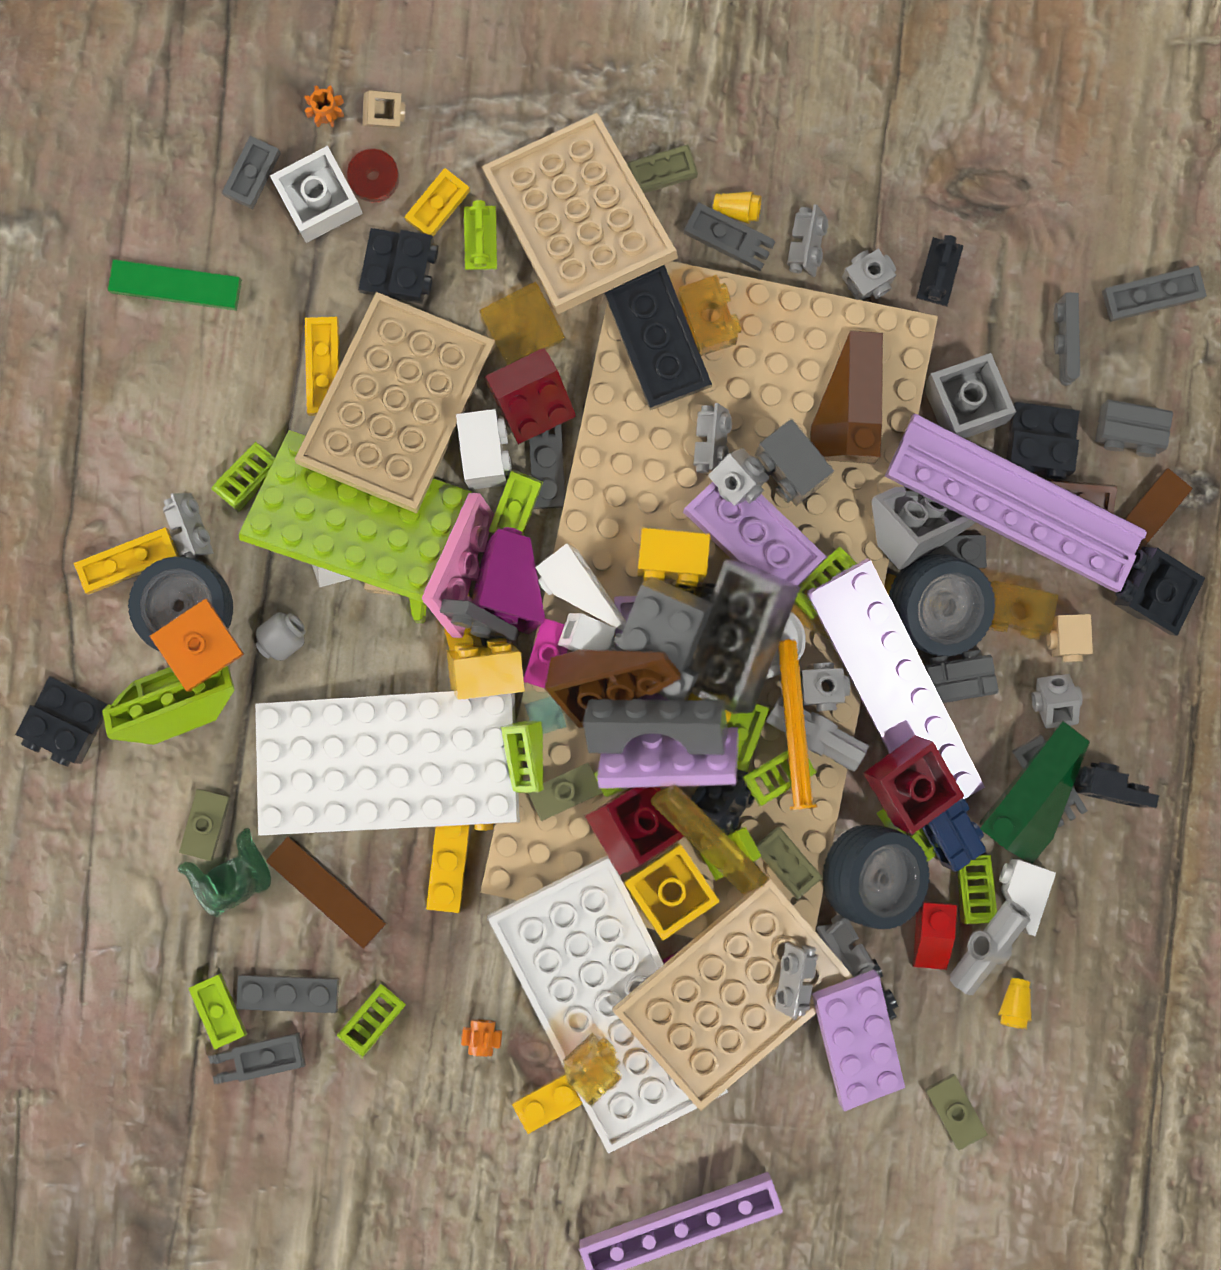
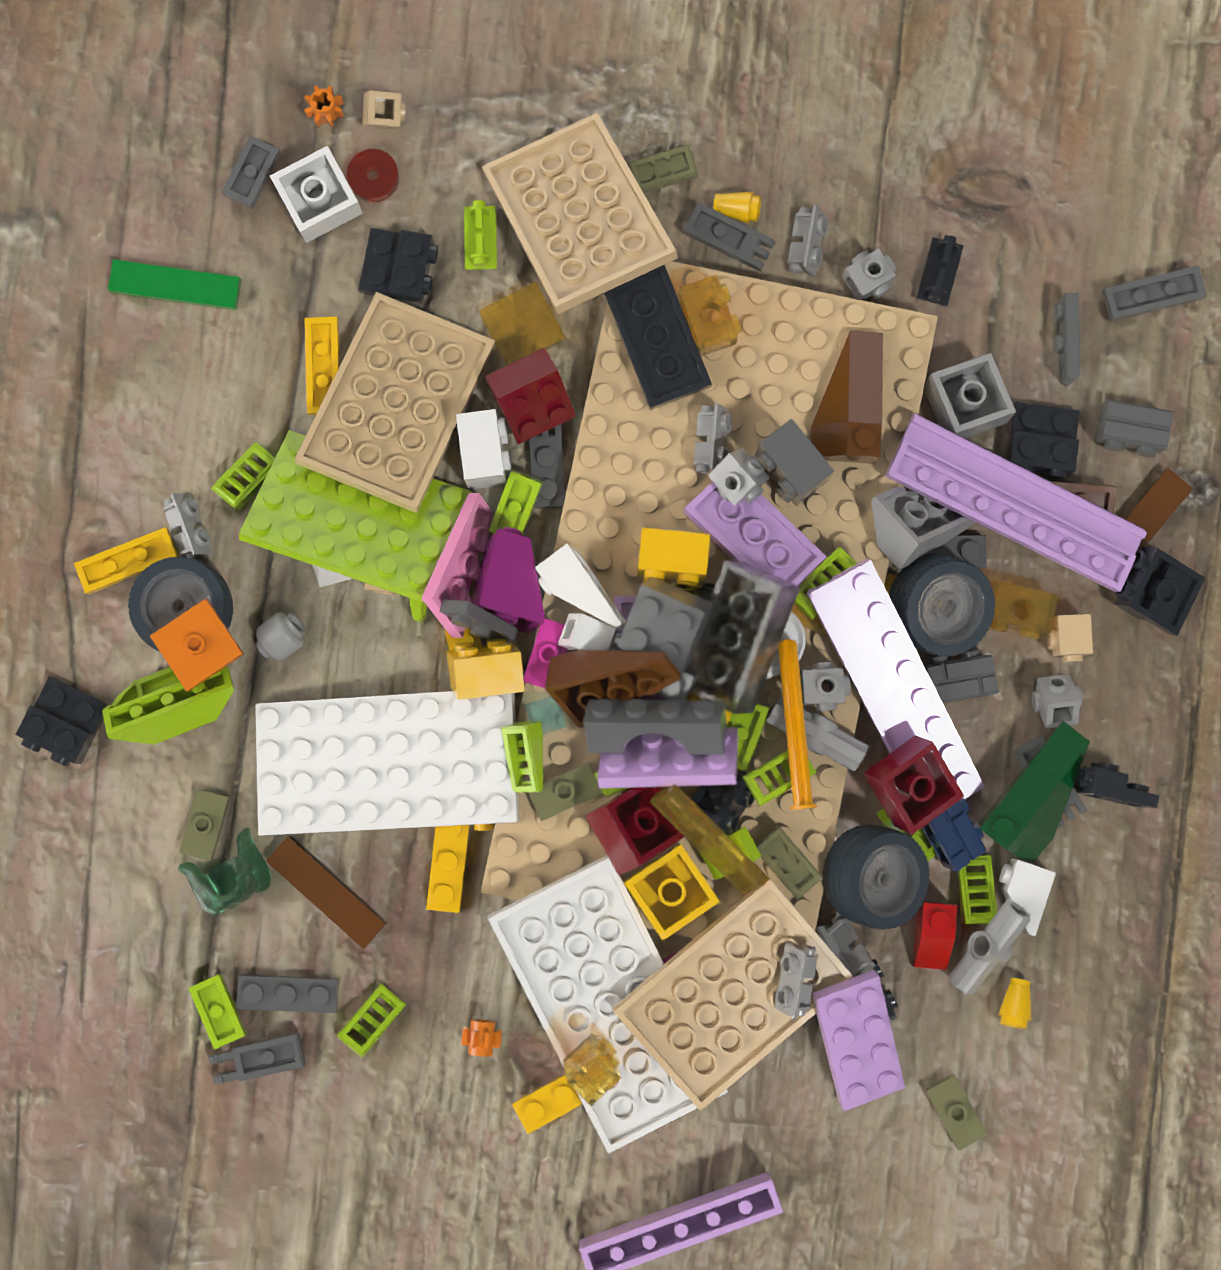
yellow plate [405,168,470,237] -> none

